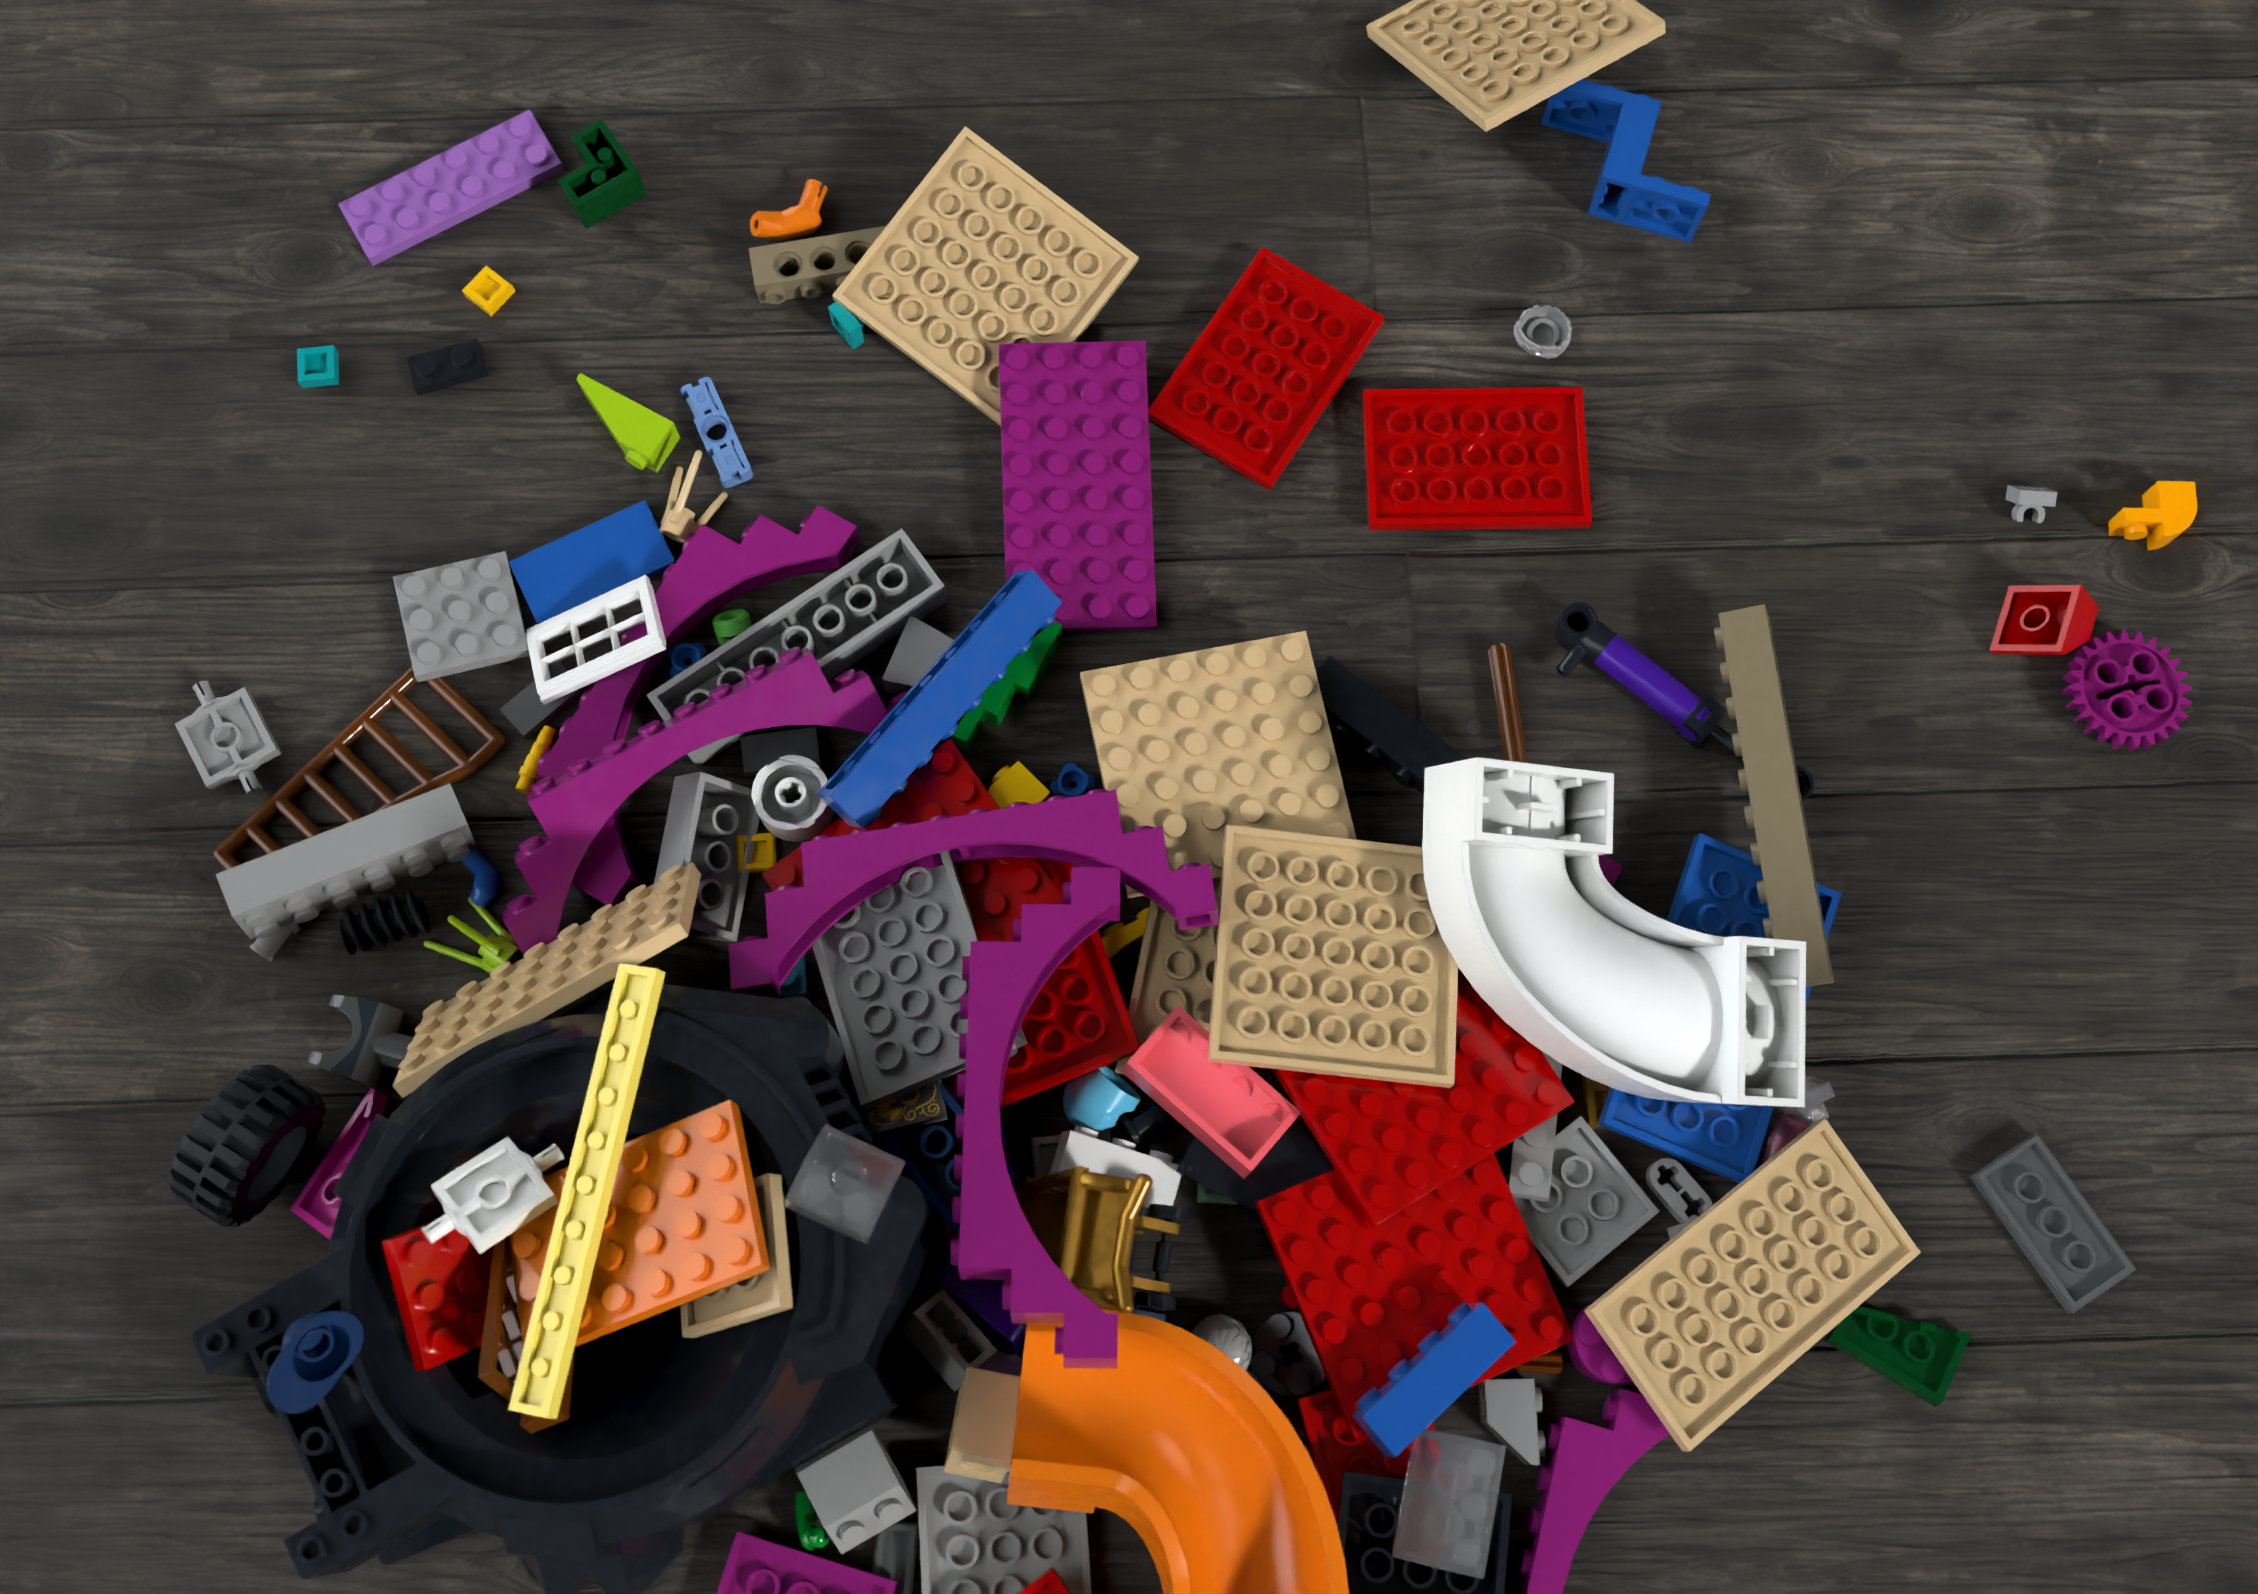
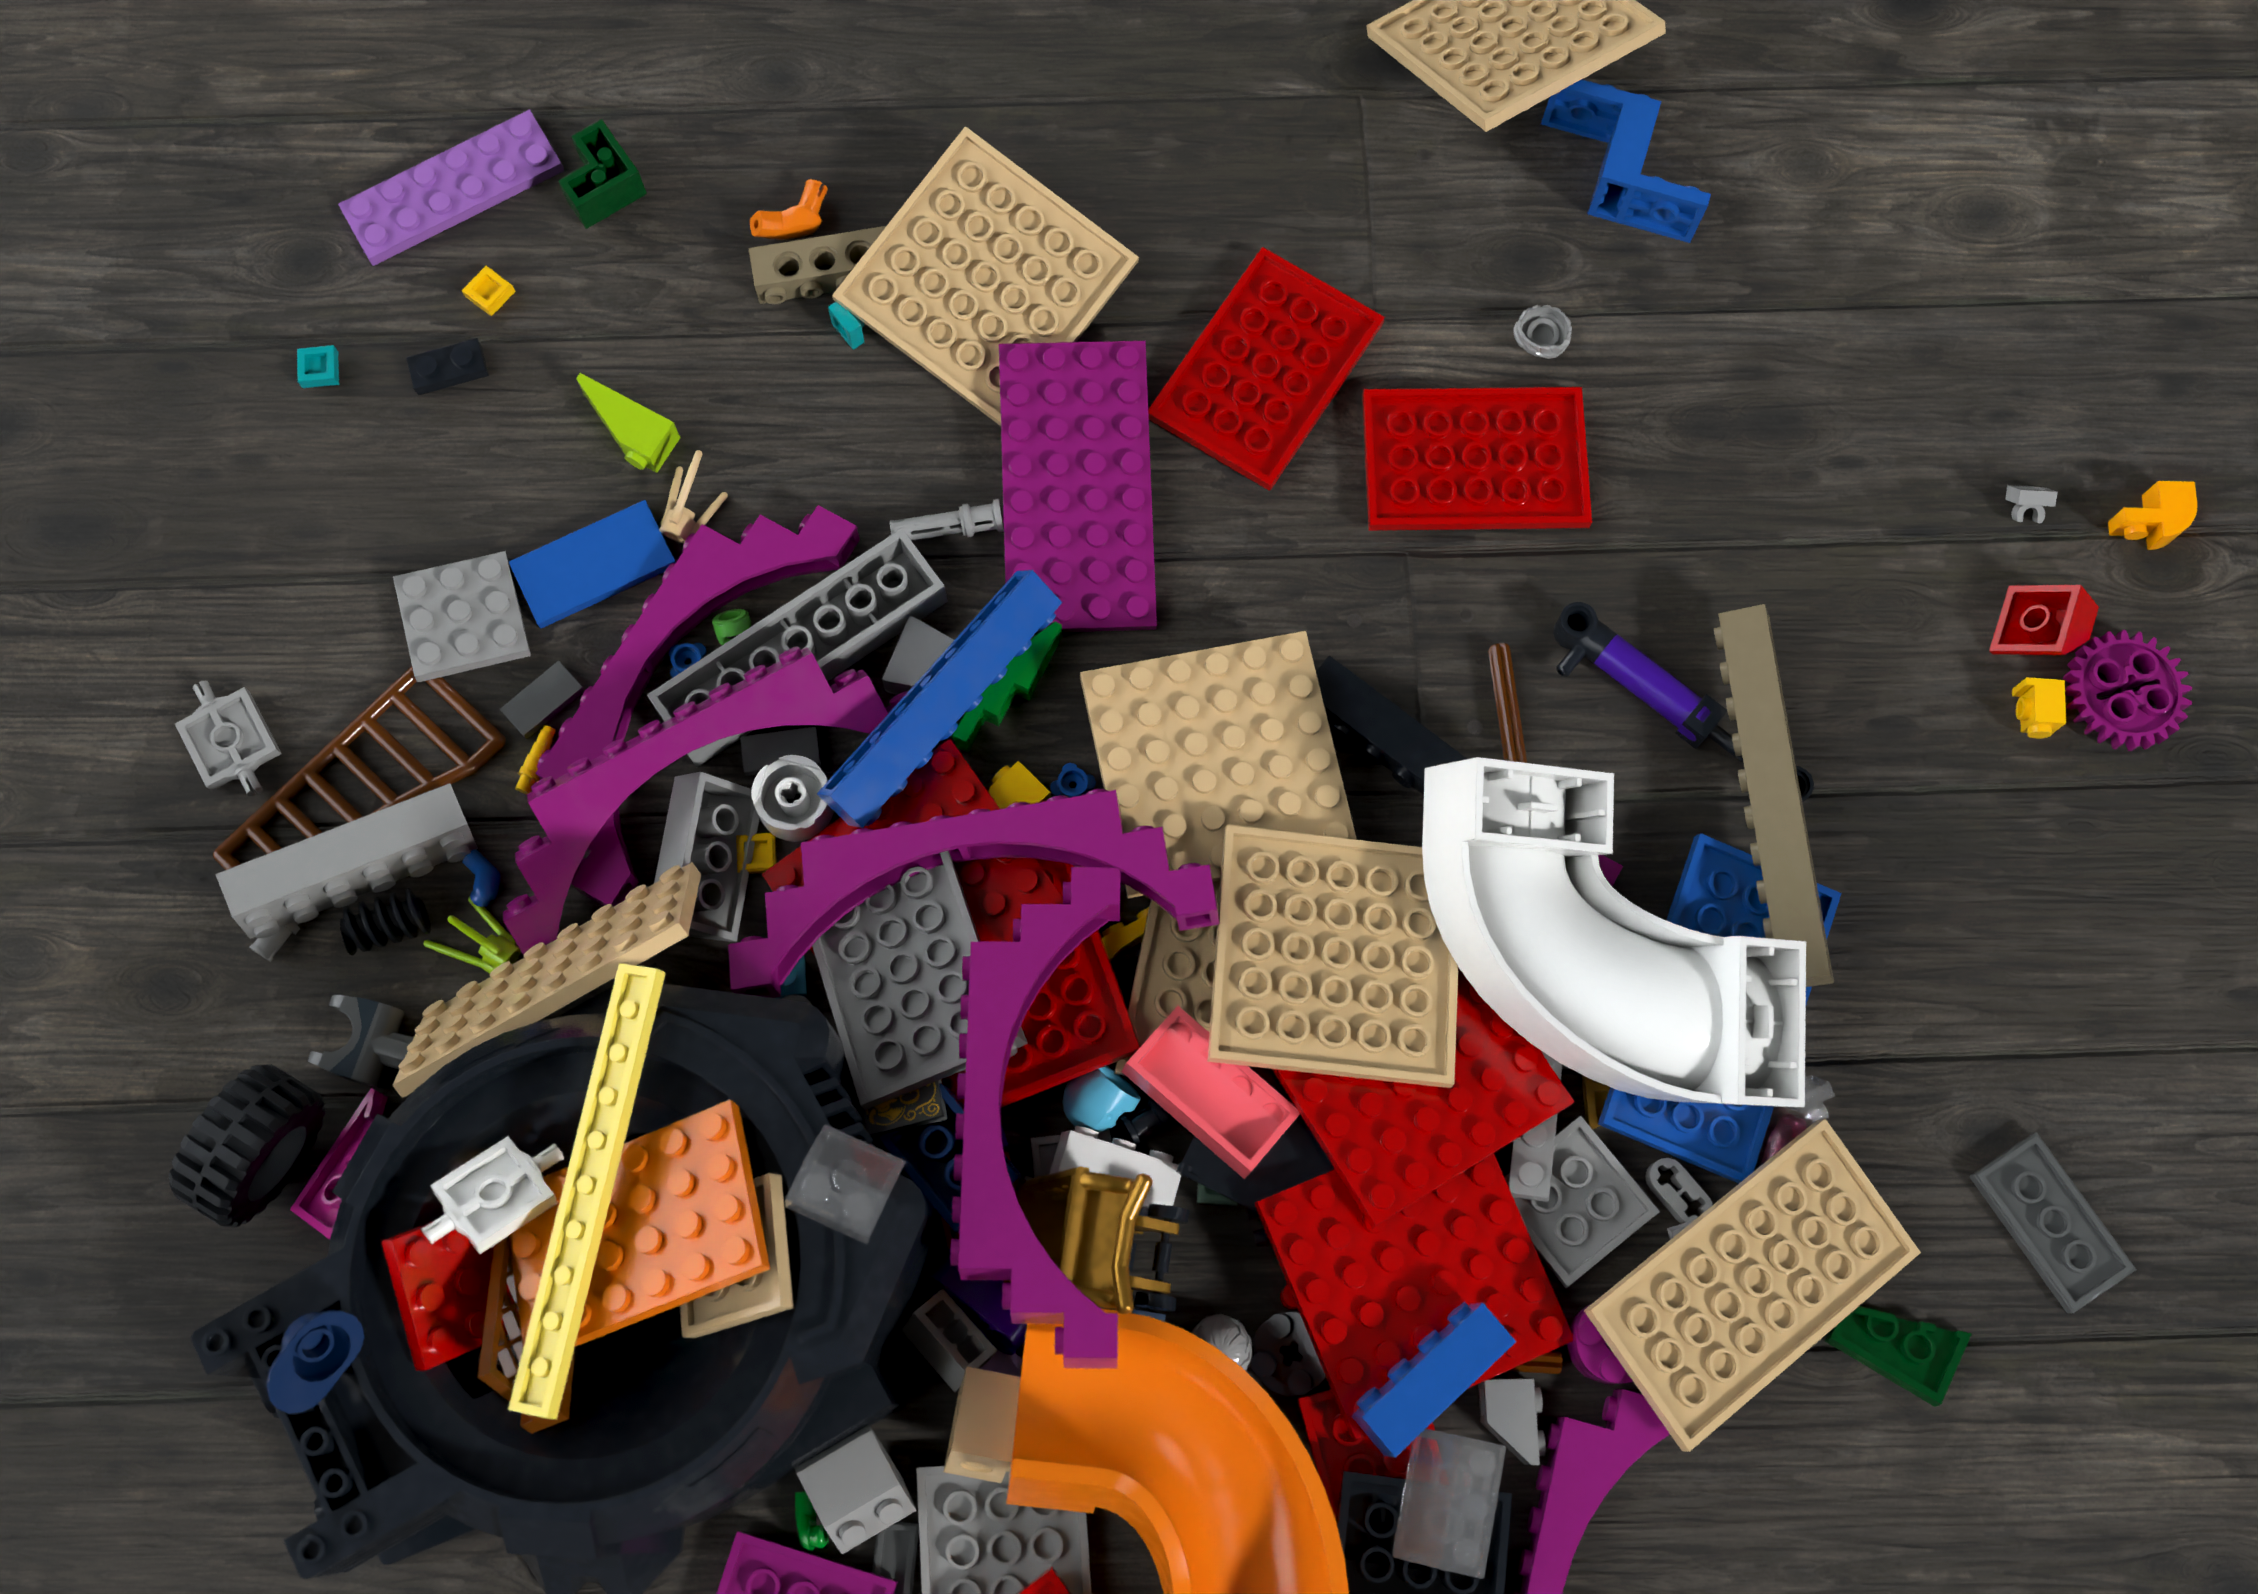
white piece [526,575,667,705] -> none
medium blue piece [681,377,753,488] -> none
none -> light grey pin [890,499,1004,540]
none -> yellow brick [2012,677,2066,739]

